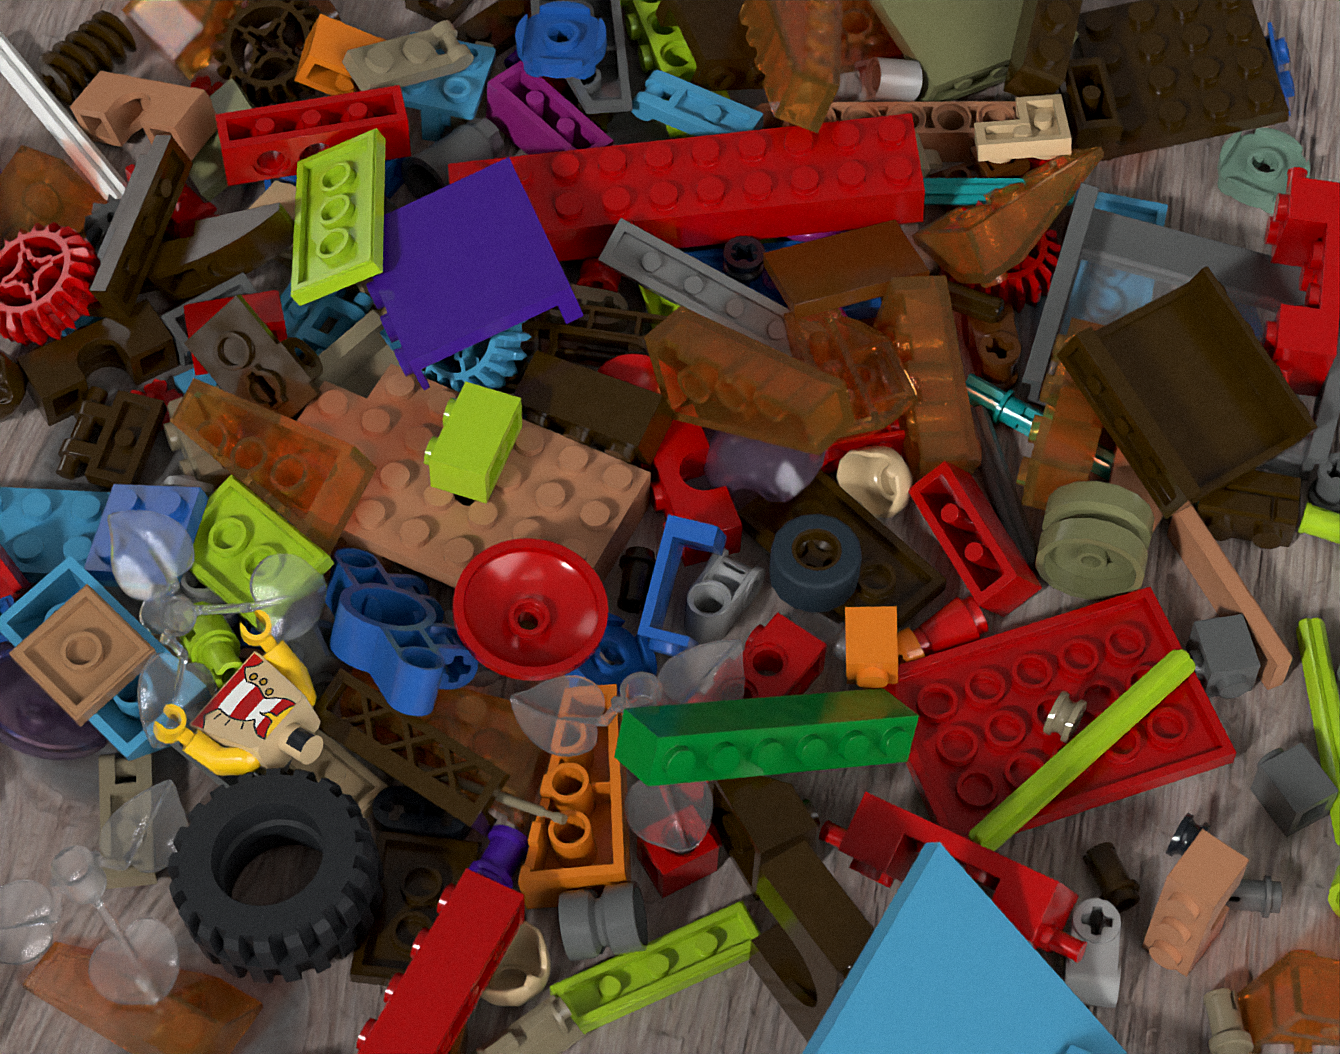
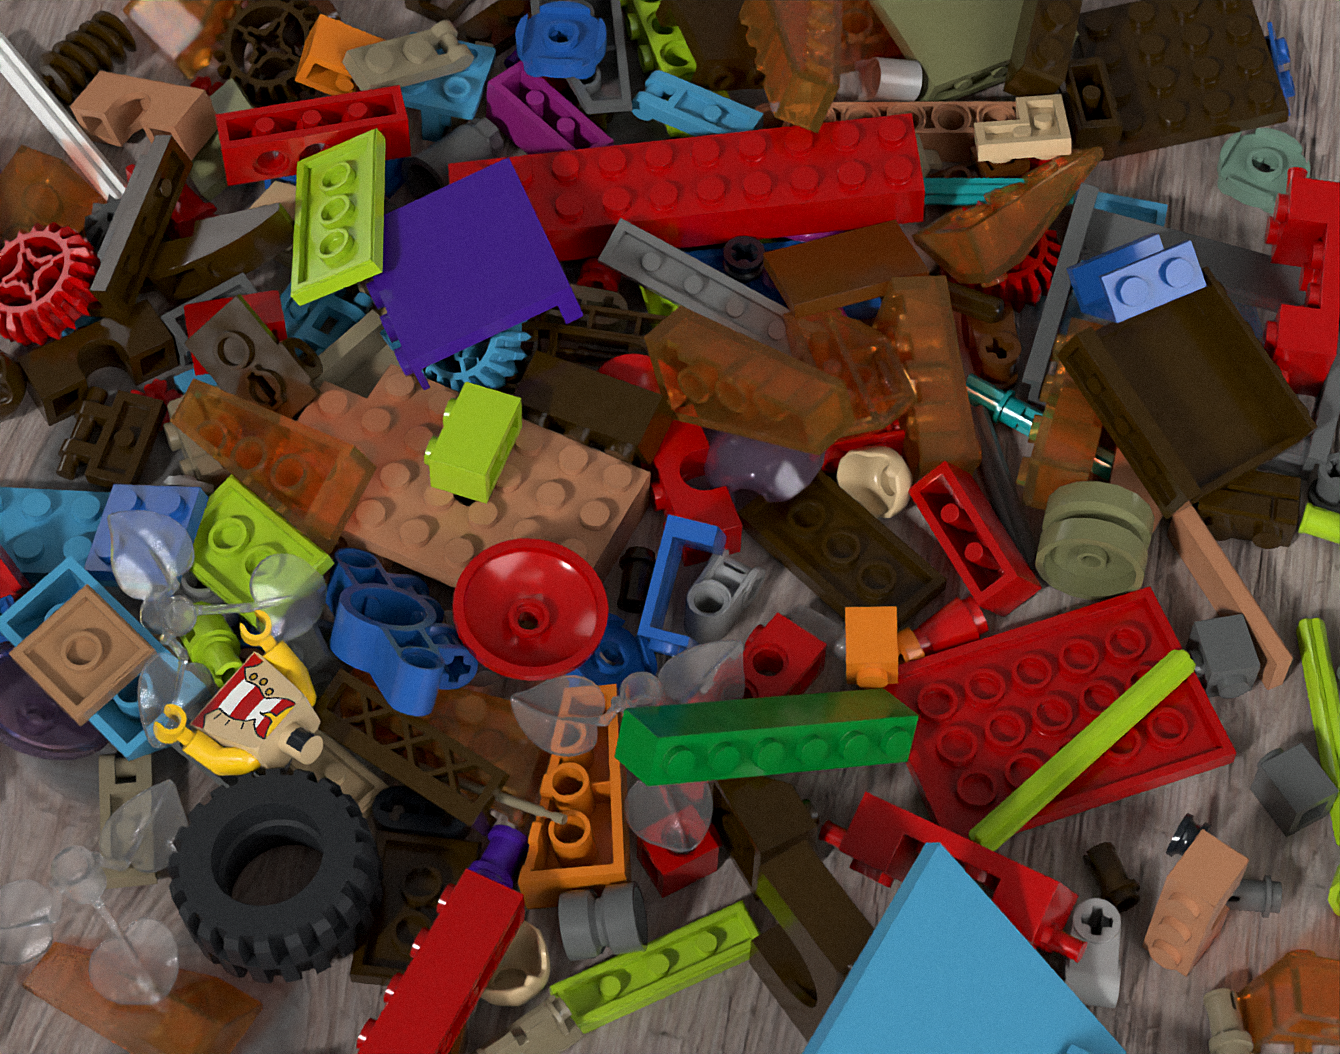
black wheel [769,514,862,613] -> none
dark tan bush [1043,691,1087,744] -> none
none -> panel [1066,233,1207,323]

